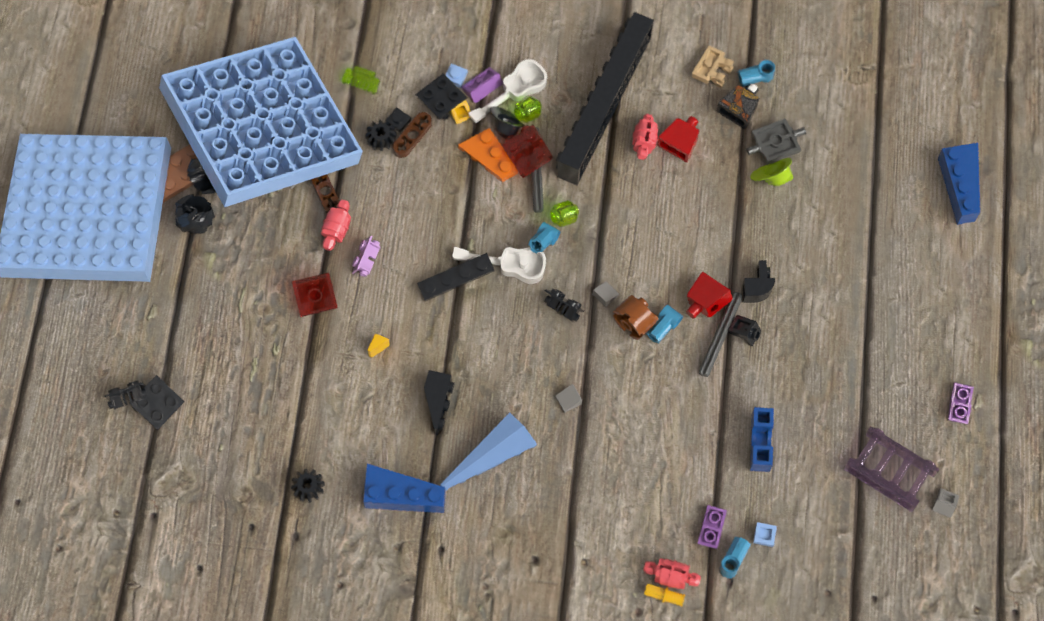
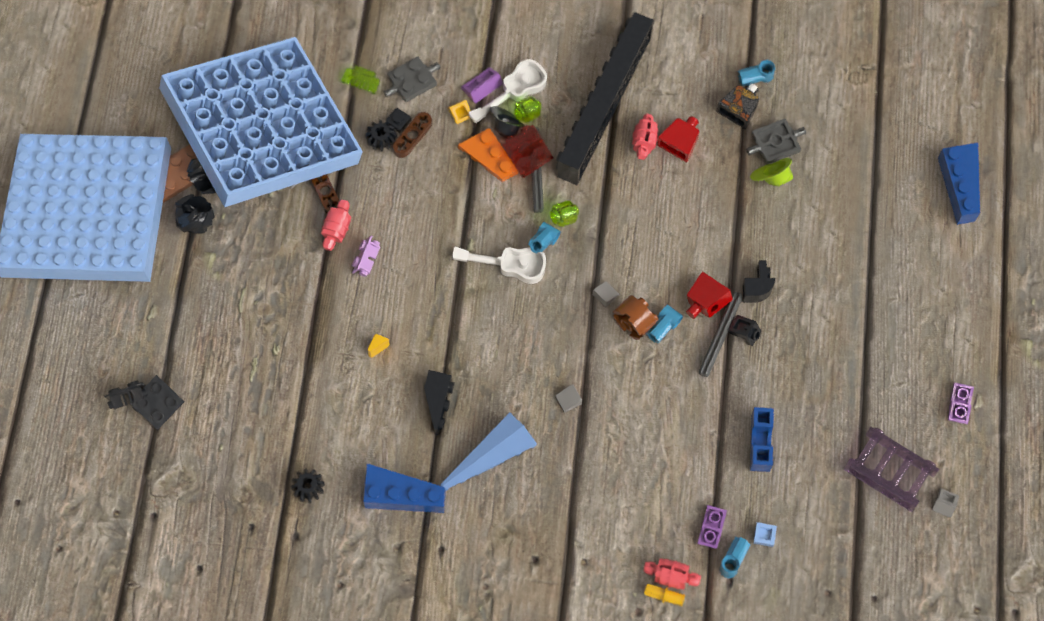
clear red slope [292,272,338,317] -> none
black hinge [415,73,467,121] -> none
black plate [417,253,495,301] -> none
light blue plate [446,64,468,88] -> none
black hinge [544,288,585,322] -> none
tan plate [692,46,734,88] -> none
none -> dark grey plate [384,56,441,102]

